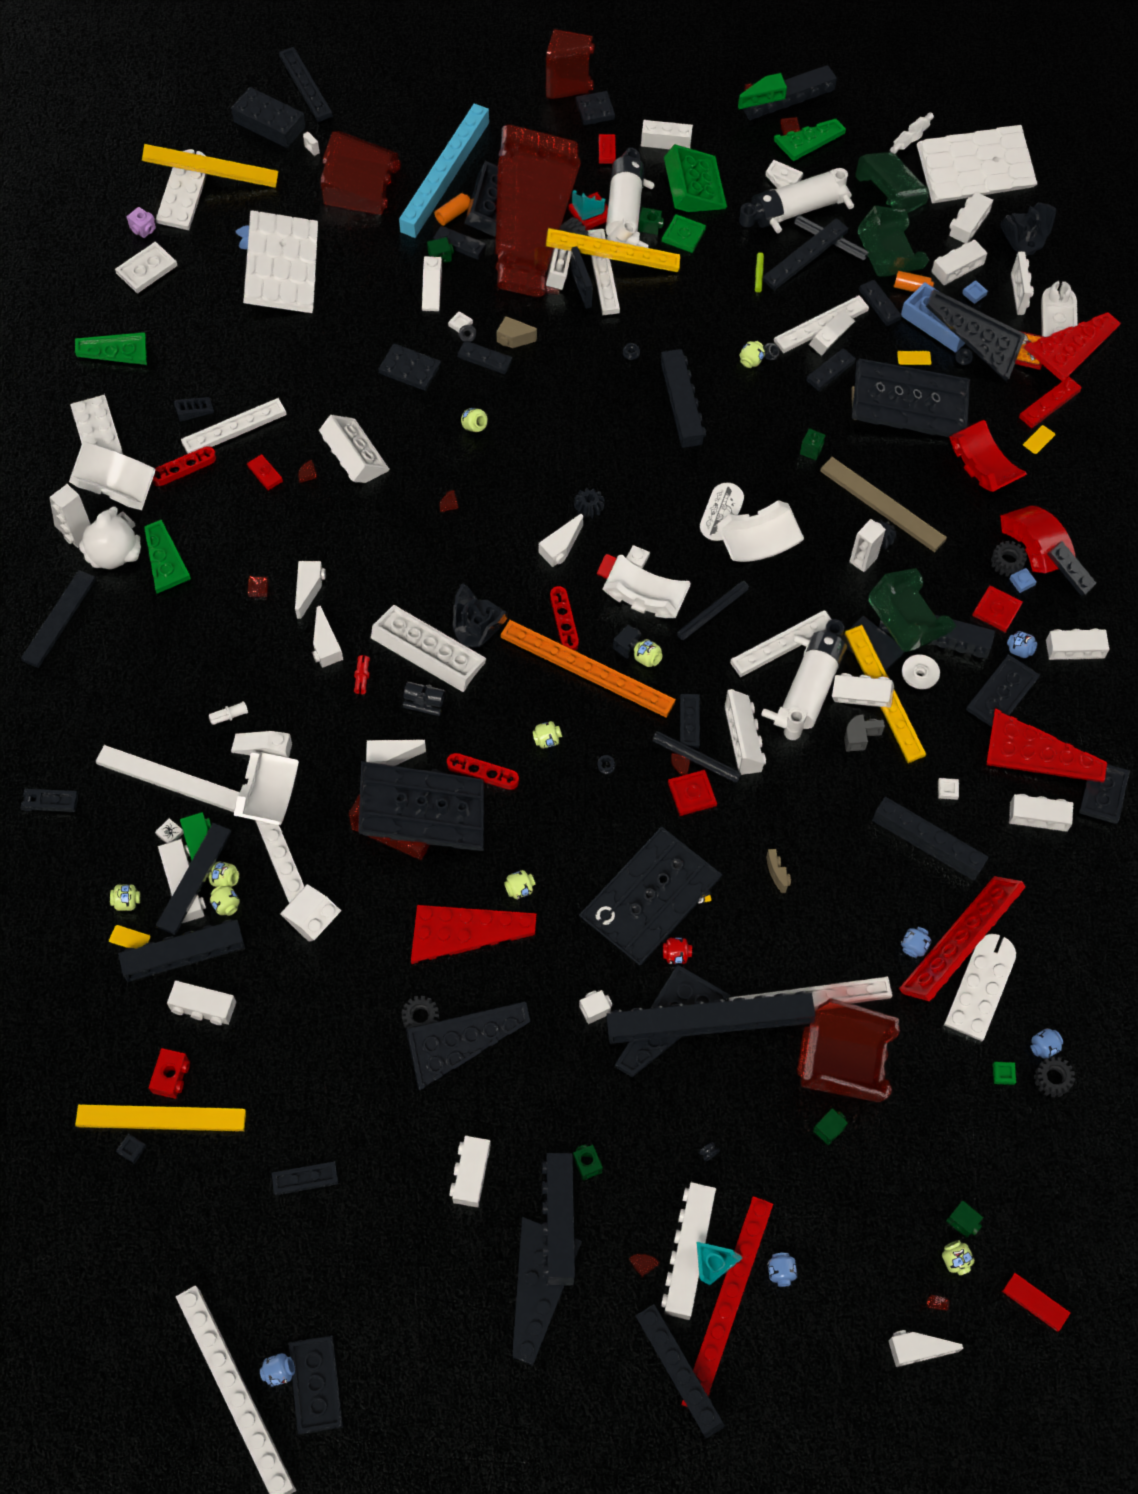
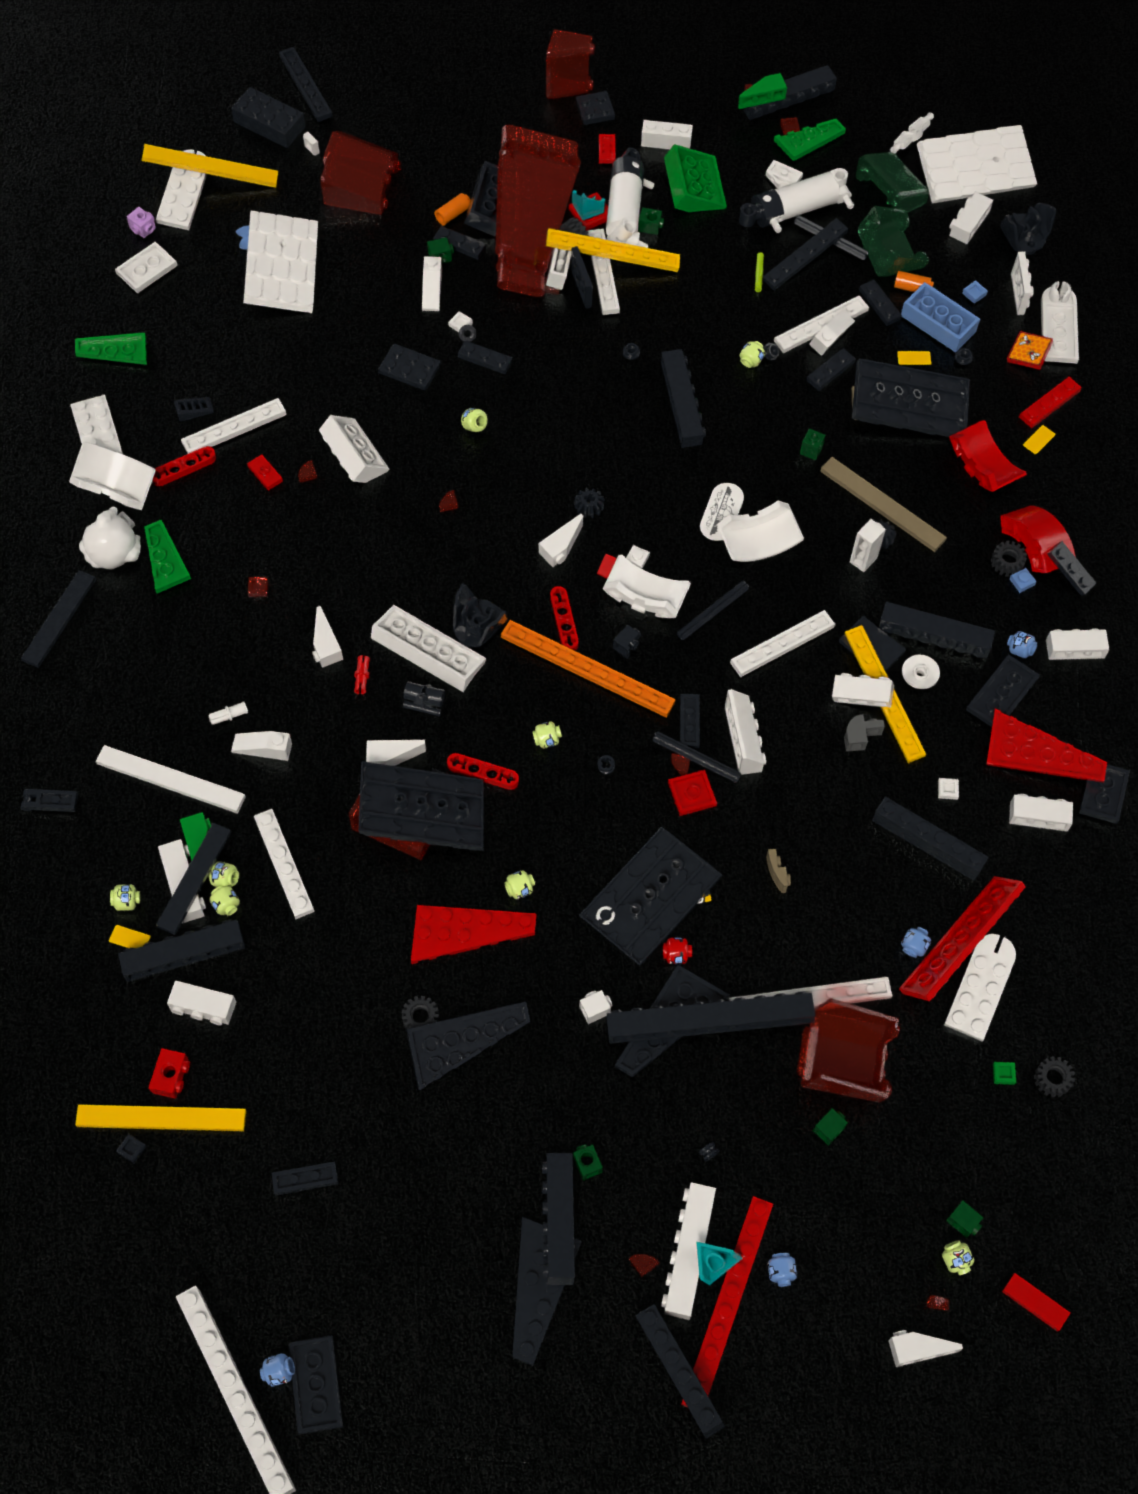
white wedge [50,484,91,548] -> none
white tile [155,819,184,843] -> none
white panel [234,750,299,825] -> none
white slope [280,885,341,941] -> none
white slope [295,561,326,619] -> none
medium azure brick [399,104,489,238] -> none
white brick [450,1136,491,1207] -> none
dark tan slope [497,317,537,348] -> none
yellowish green head [634,639,662,667] -> none
green tile [662,214,706,253] -> none
white piece [761,619,847,740] -> none
clear green windscreen [869,568,956,652] -> none
black wing [926,289,1026,381] -> none
white brick [932,240,987,285] -> none
red tile [972,585,1023,632] -> none
red wing [1023,312,1121,382] -> none
medium blue head [1031,1028,1063,1059] -> none

